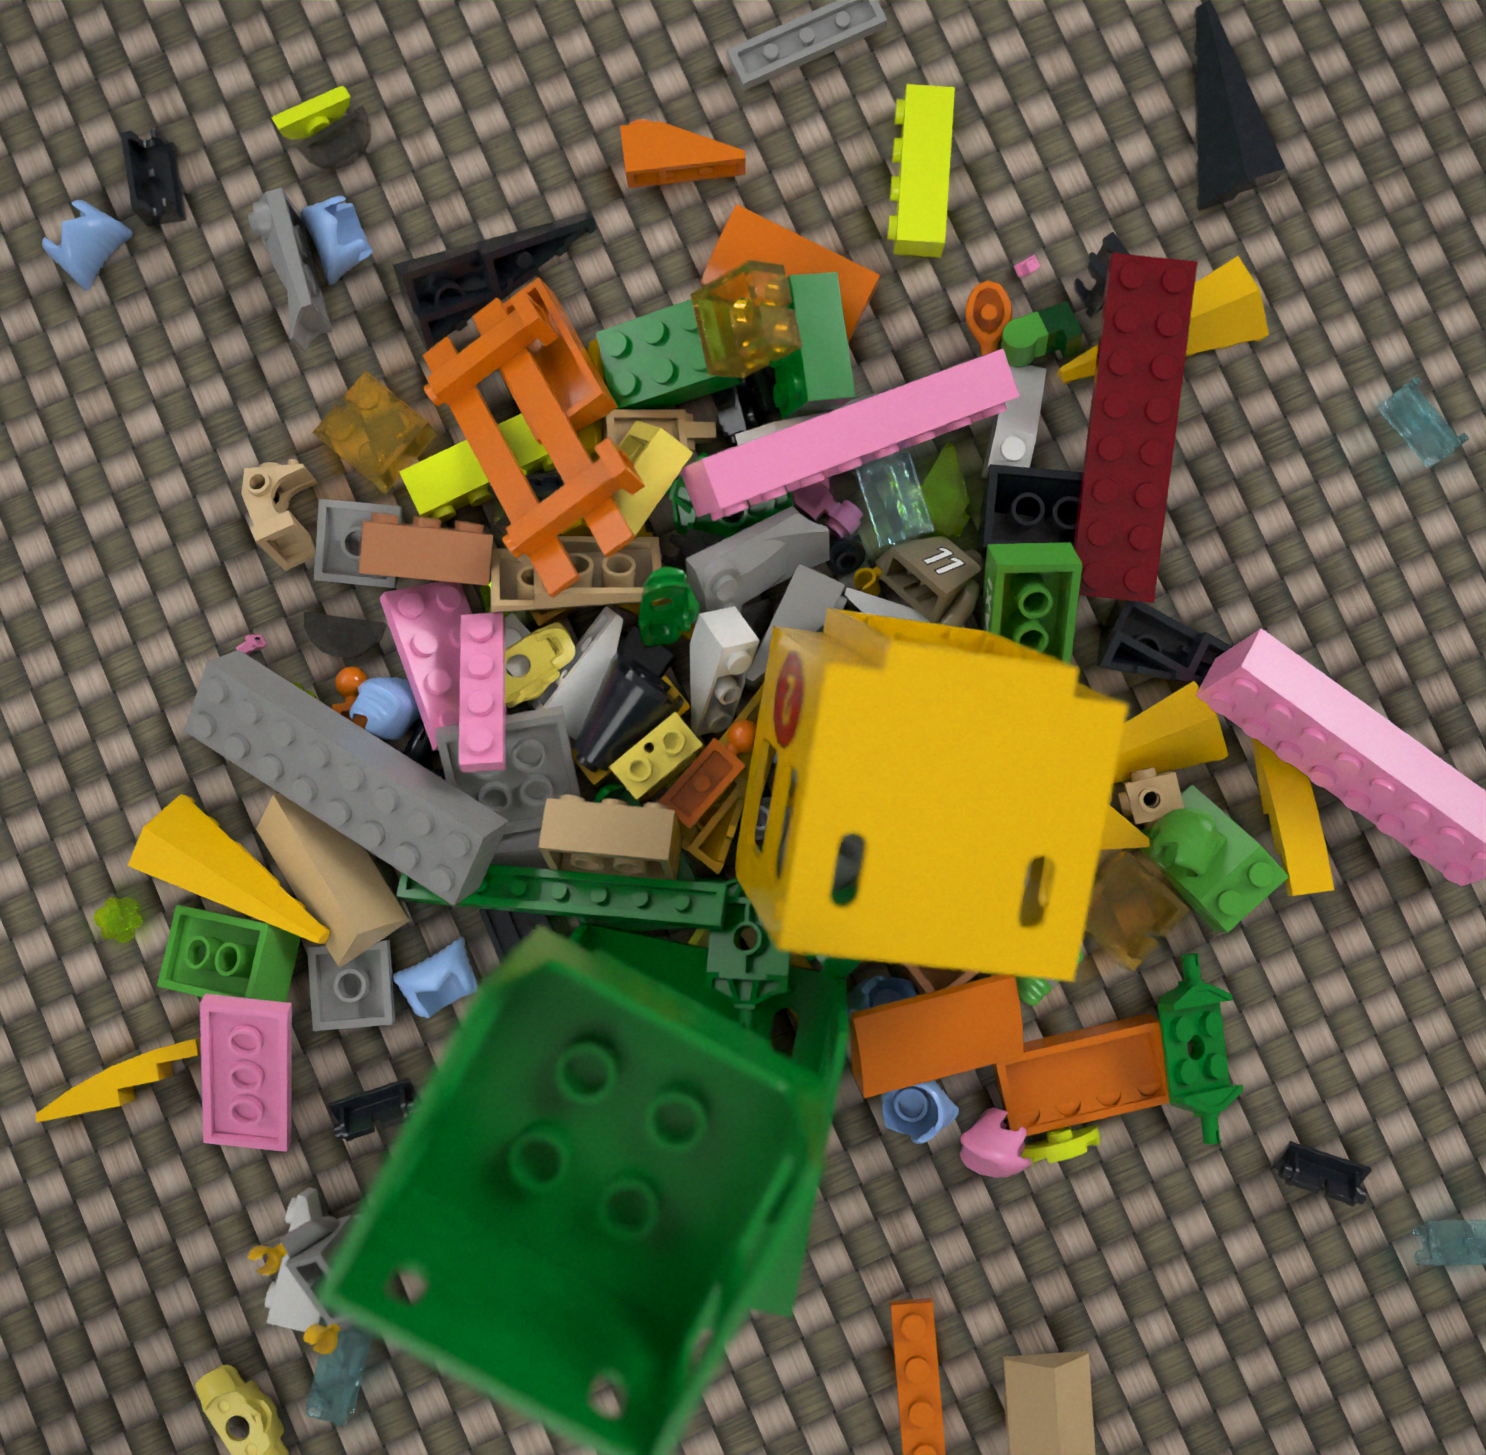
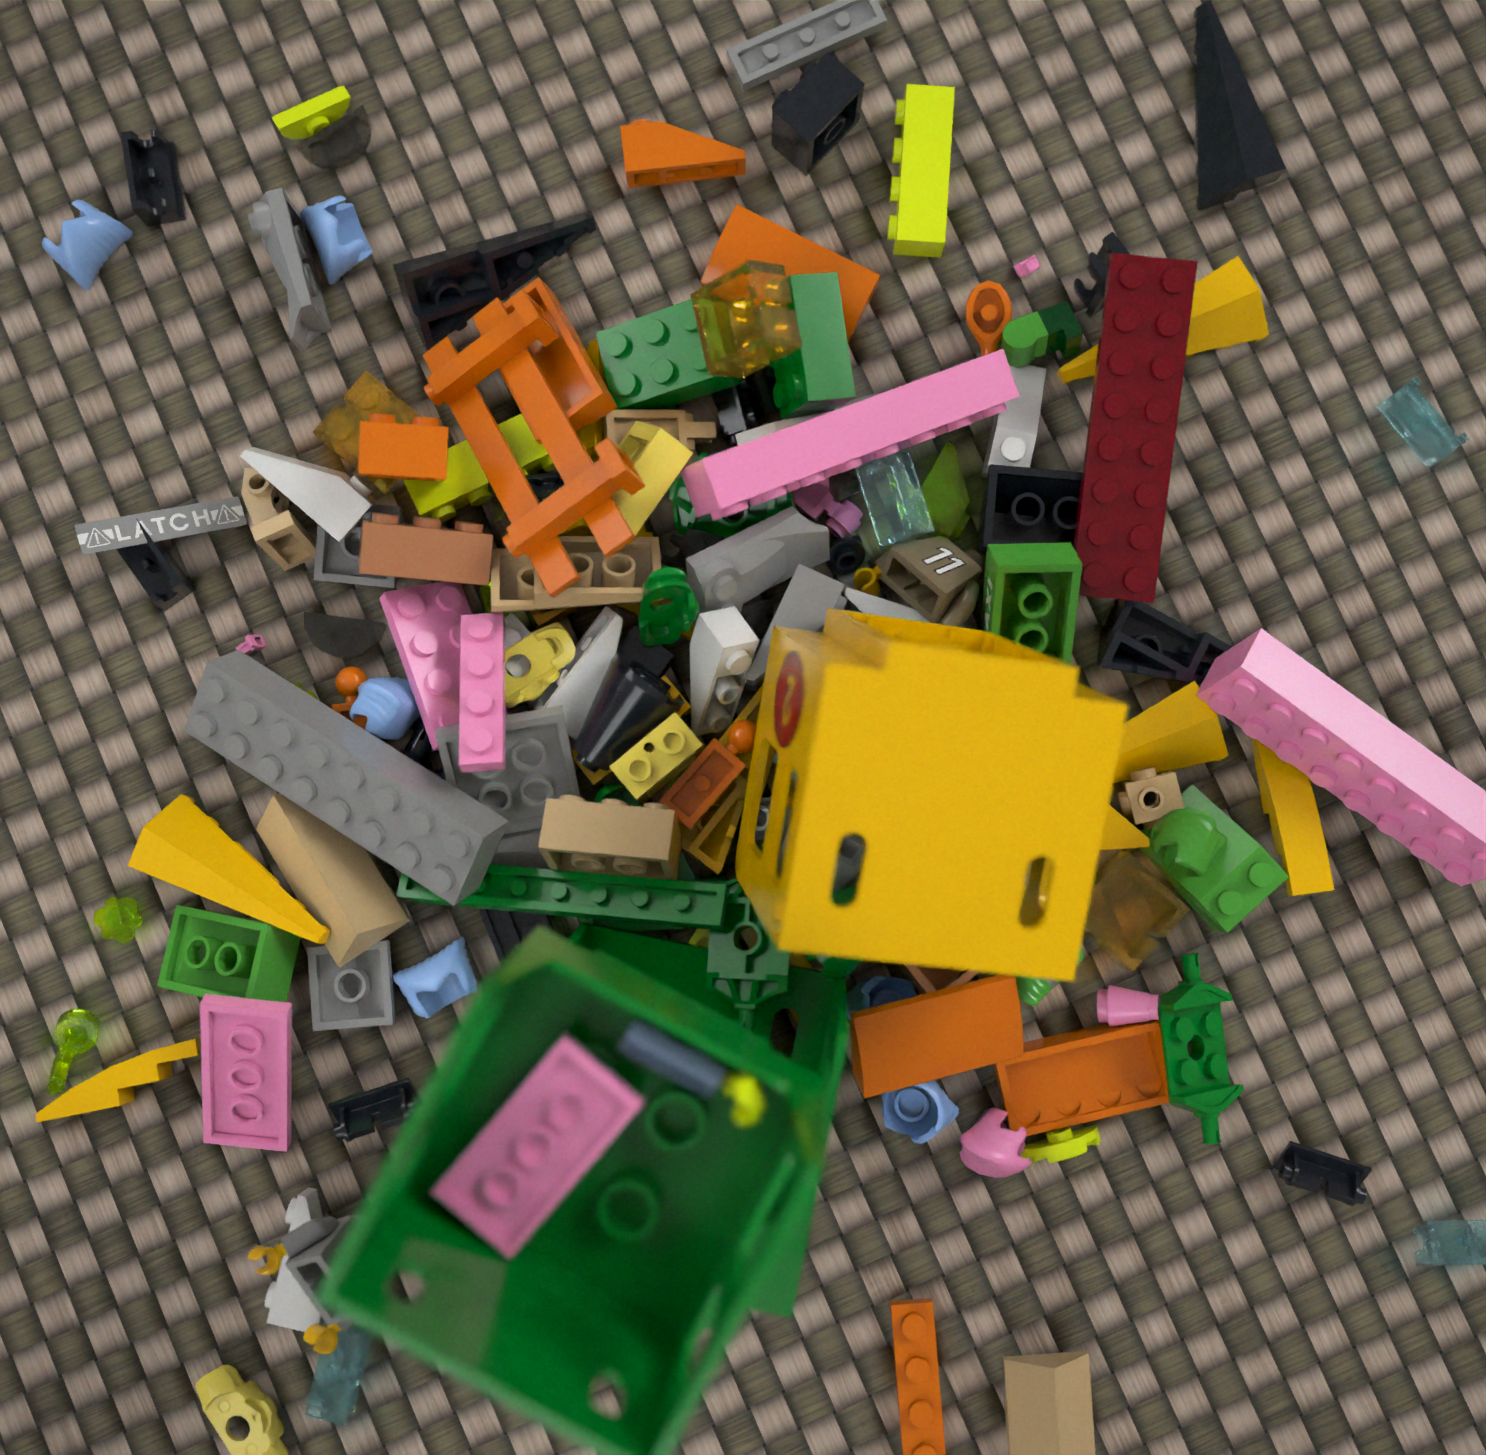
none -> clear neon green plate [46,1009,100,1095]
none -> light grey sticker [74,496,247,555]
none -> black hinge [116,518,196,613]
none -> white slope [240,447,377,542]
none -> orange brick [358,414,449,482]
none -> bright pink plate [431,1033,644,1259]
none -> sand blue plate [617,1020,726,1098]
none -> neon yellow plate [721,1067,766,1128]
none -> black brick [771,52,865,176]
none -> bright pink cone [1097,985,1159,1027]

